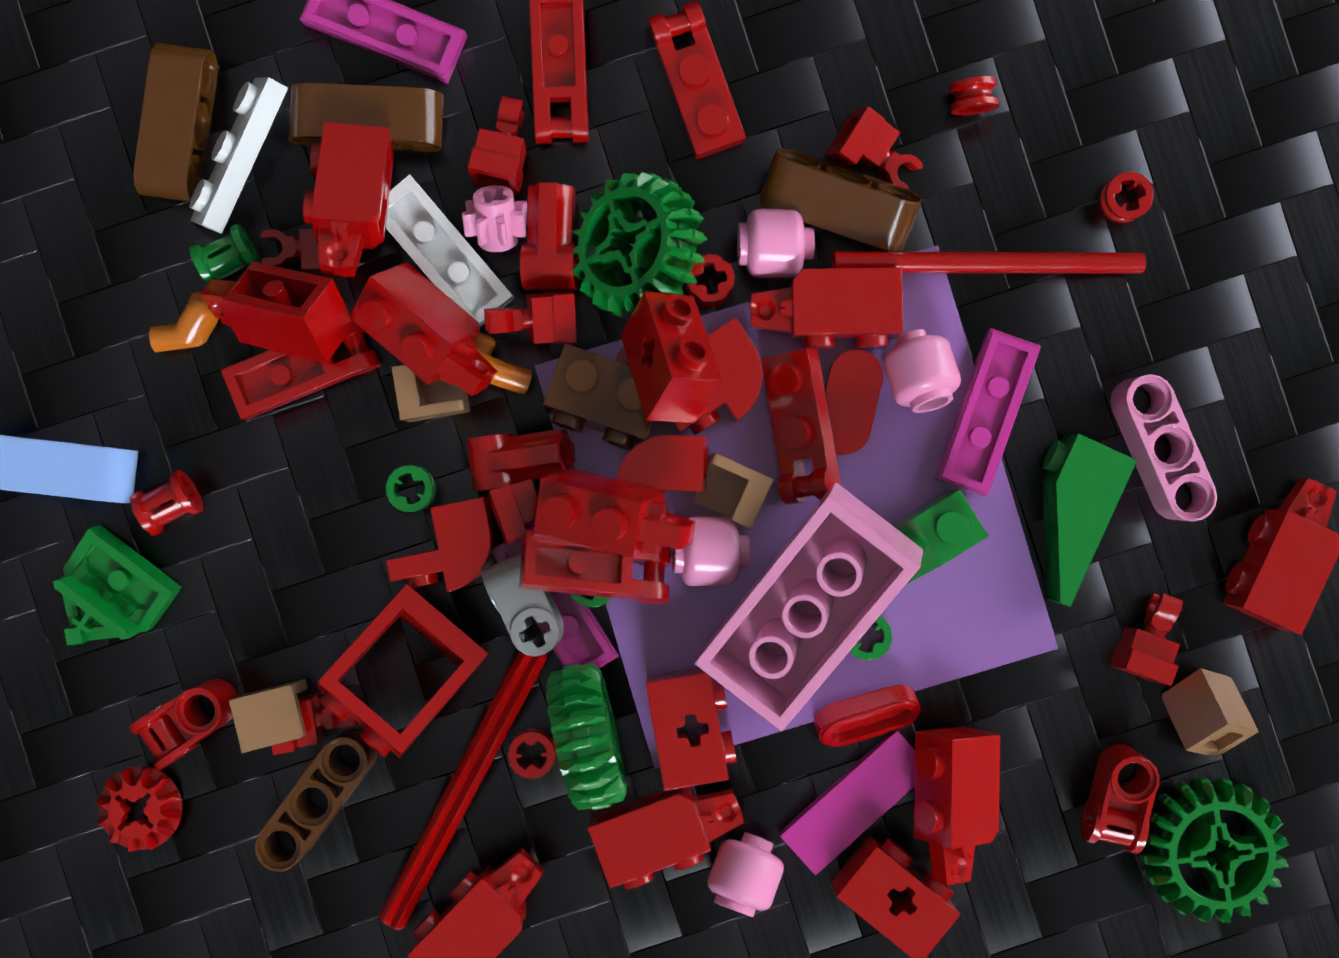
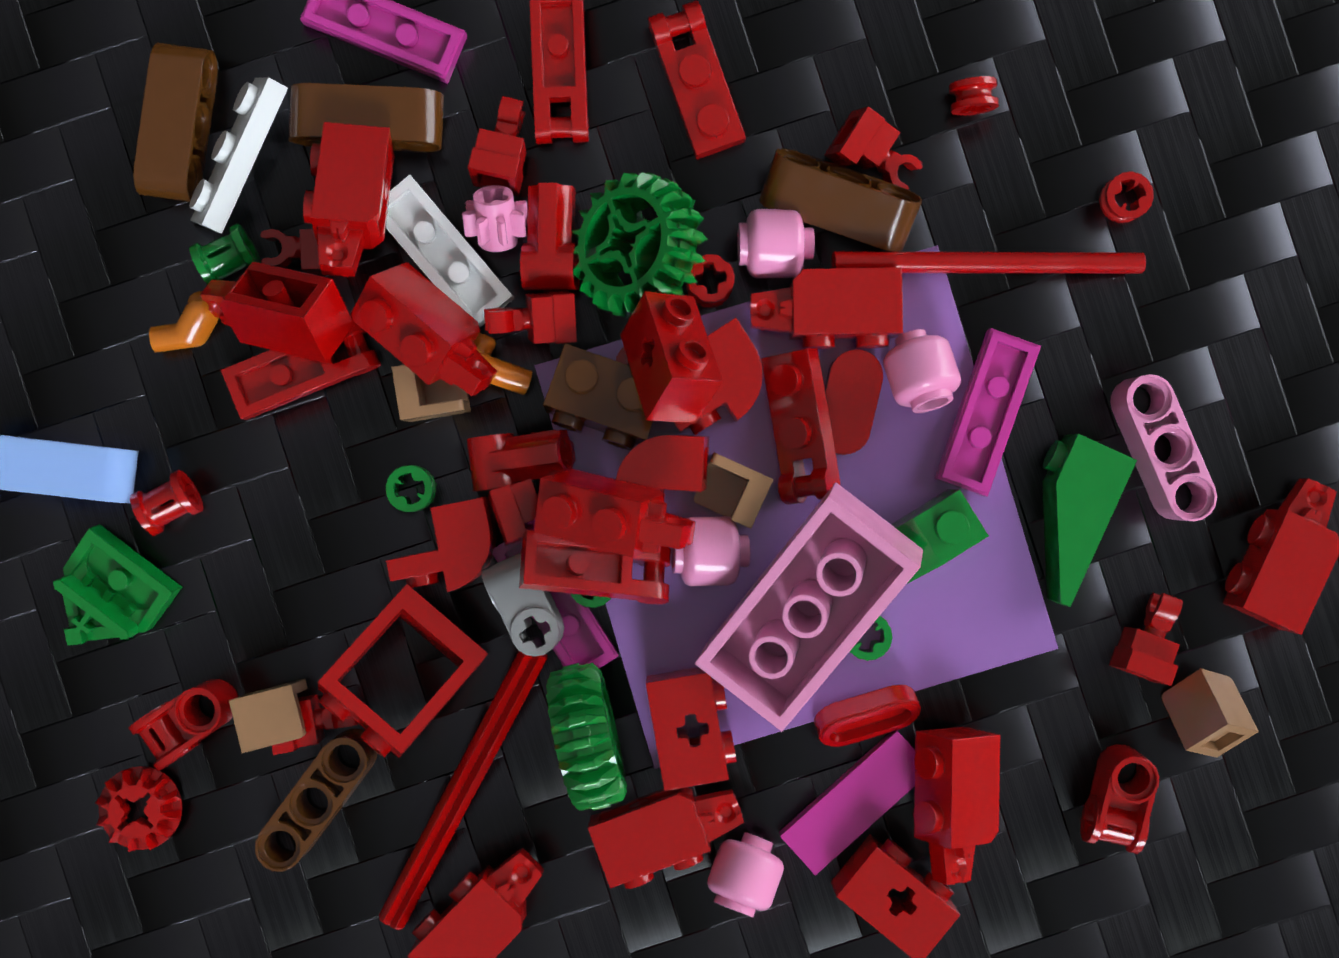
red bush [508,727,557,779] -> none
green gear [1139,776,1290,923] -> none

